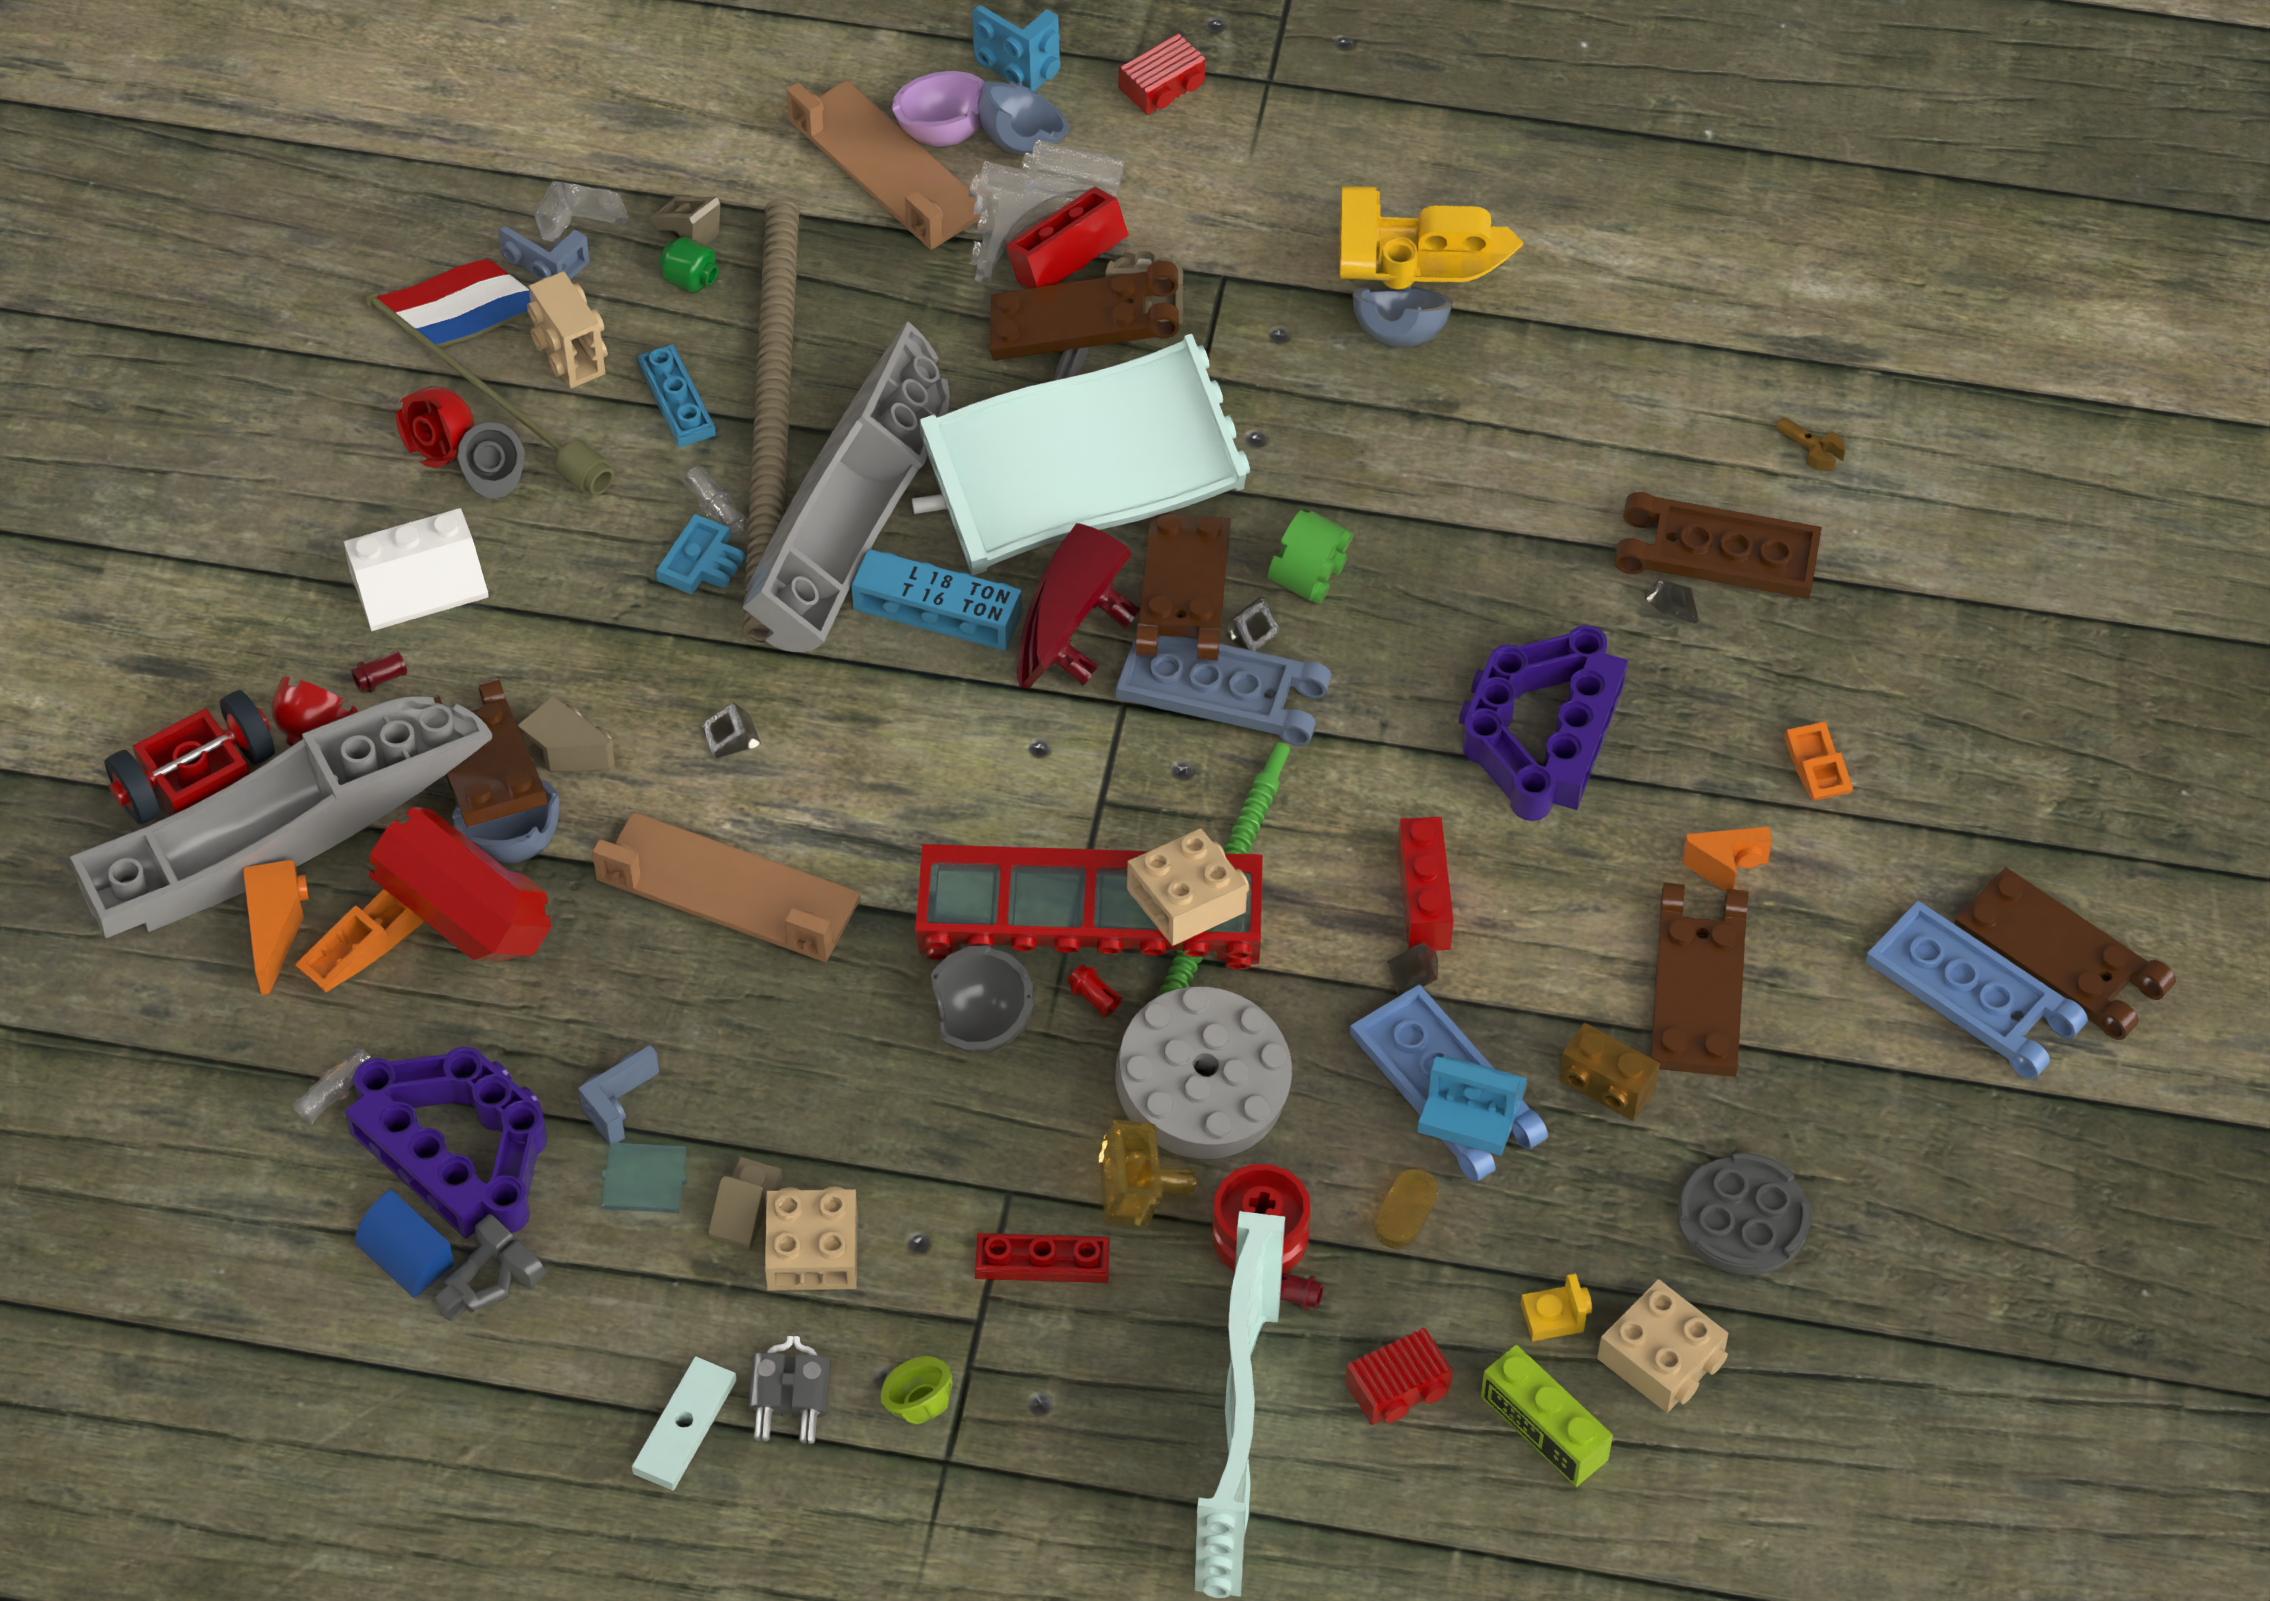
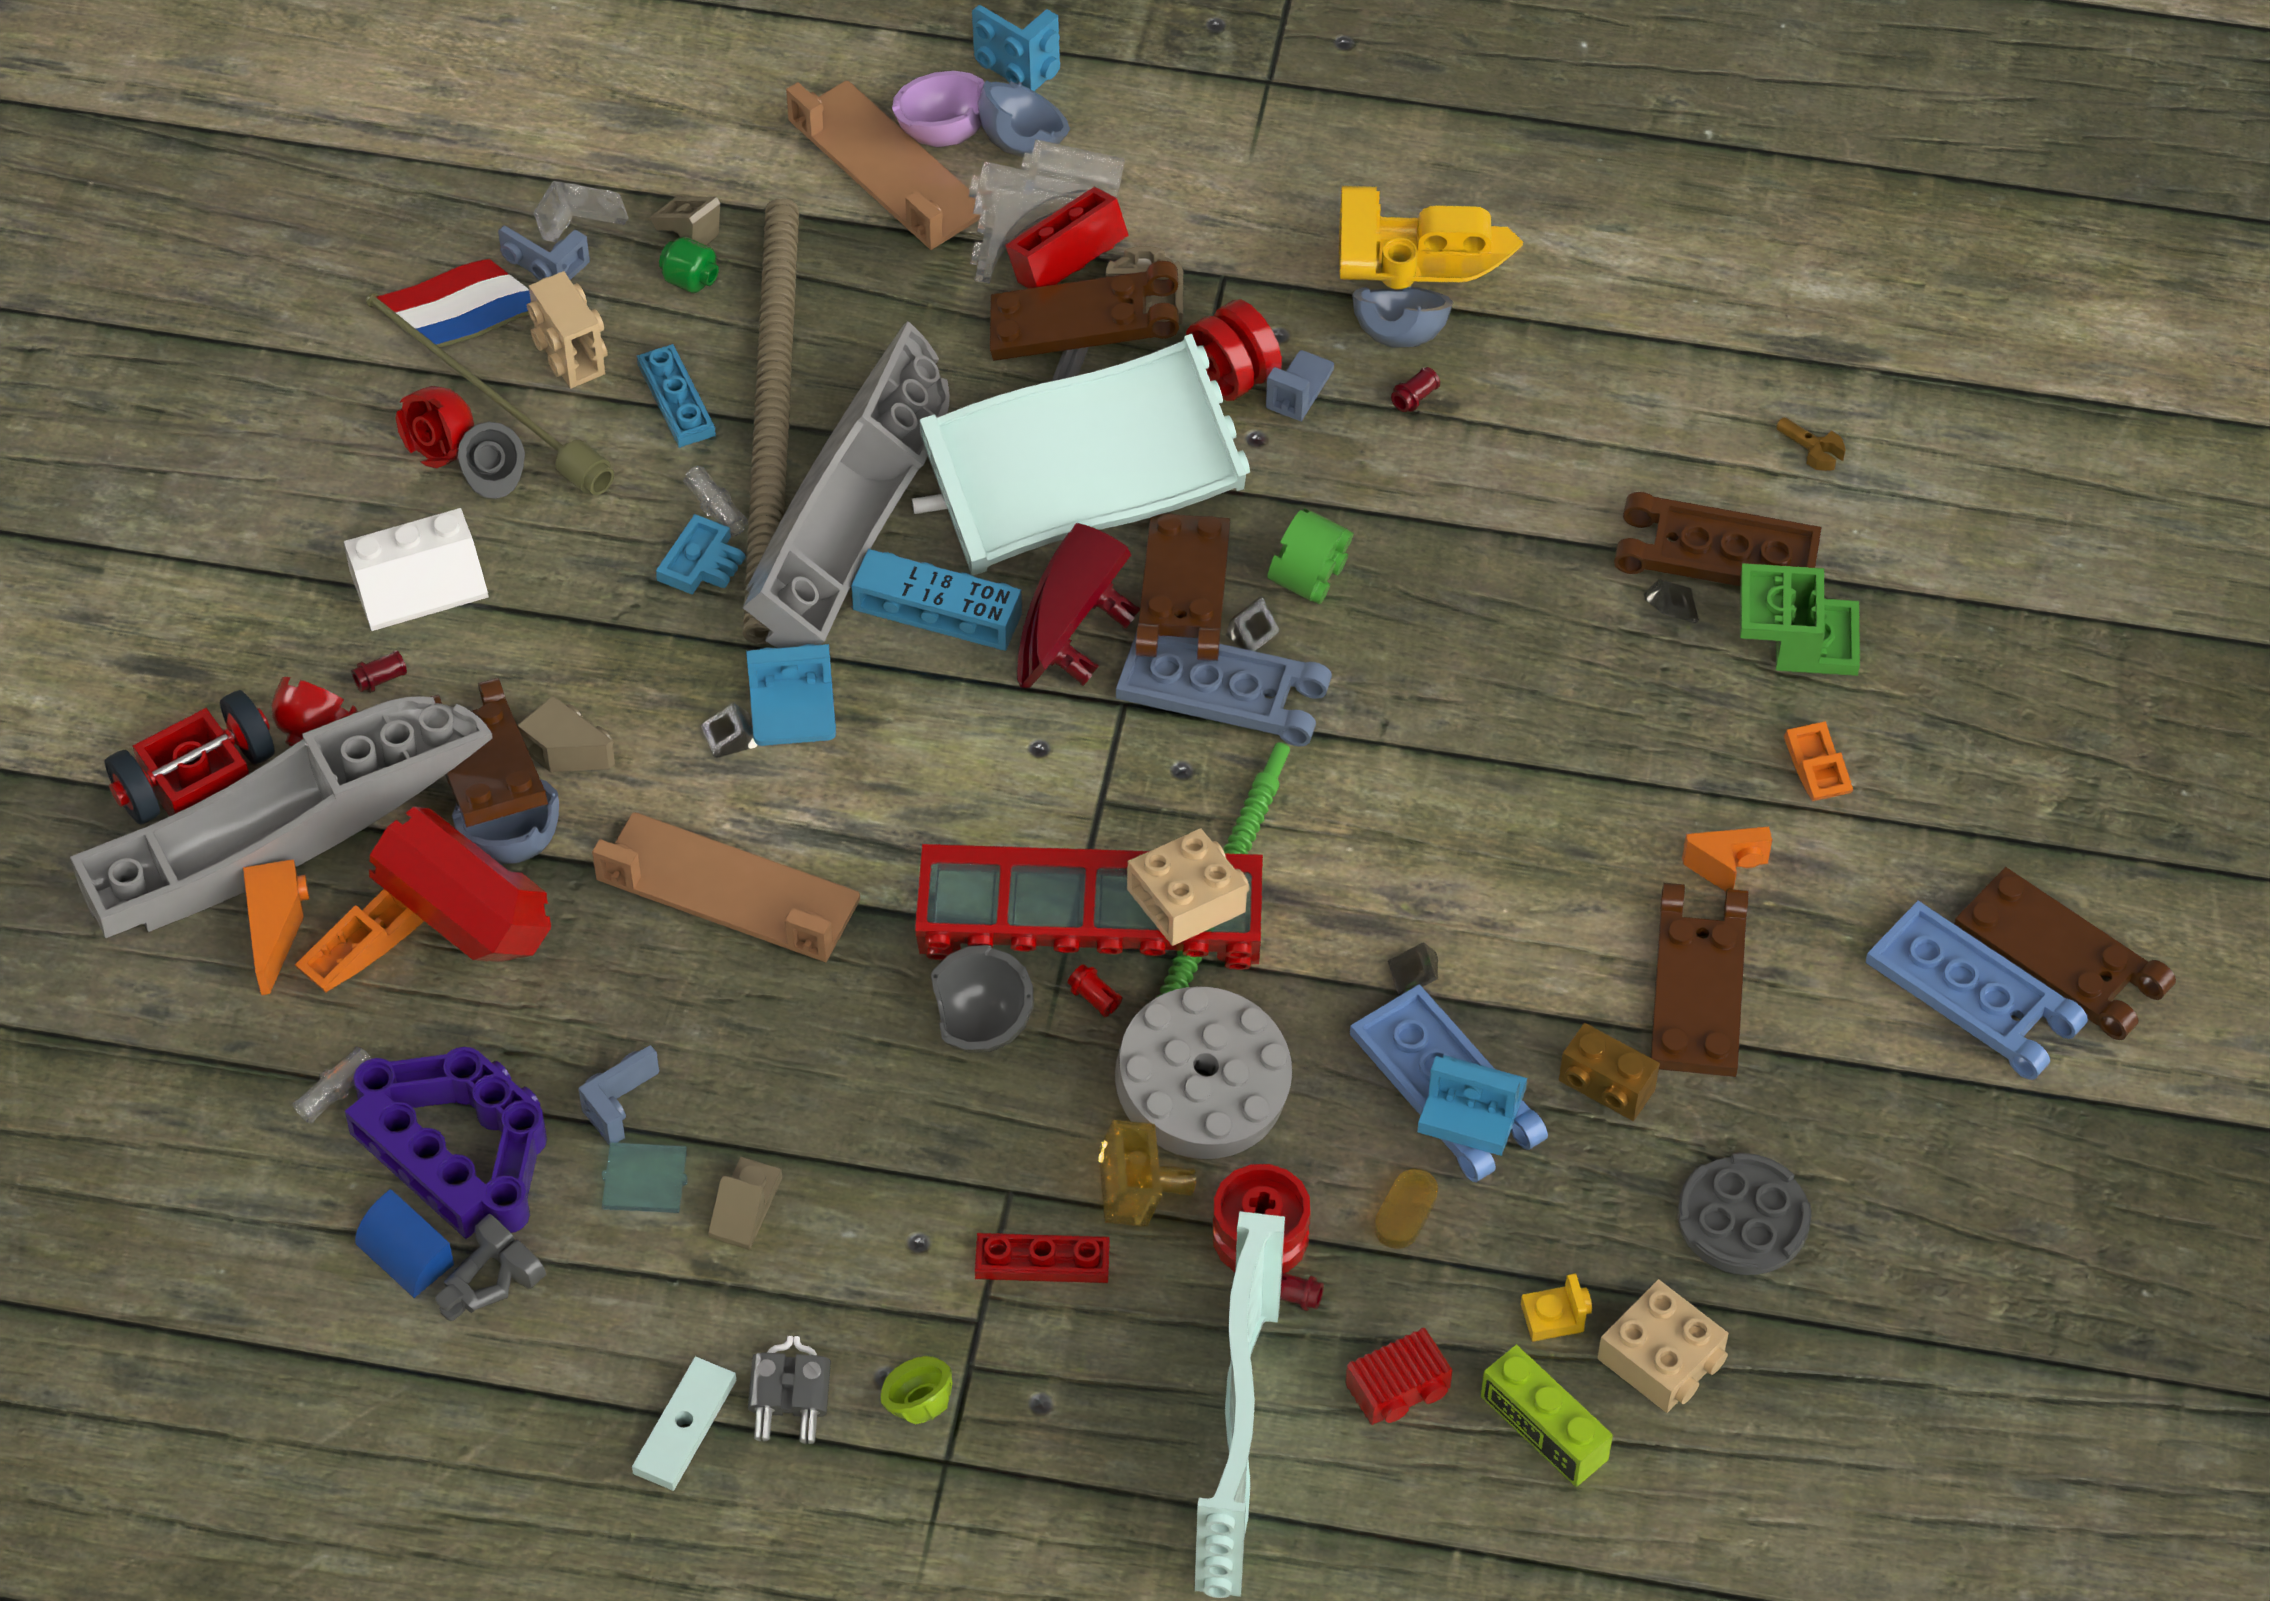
tan brick [765,1187,858,1291] -> none
red brick [1118,33,1205,115] -> none
red brick [1397,817,1454,952] -> none
dark purple brick [1459,625,1628,821] -> none
none -> dark azure bracket [746,644,836,746]
none -> red wheel [1186,299,1282,401]
none -> sand blue bracket [1266,350,1334,422]
none -> dark red pin [1391,367,1440,412]
none -> bright green bracket [1740,563,1860,676]

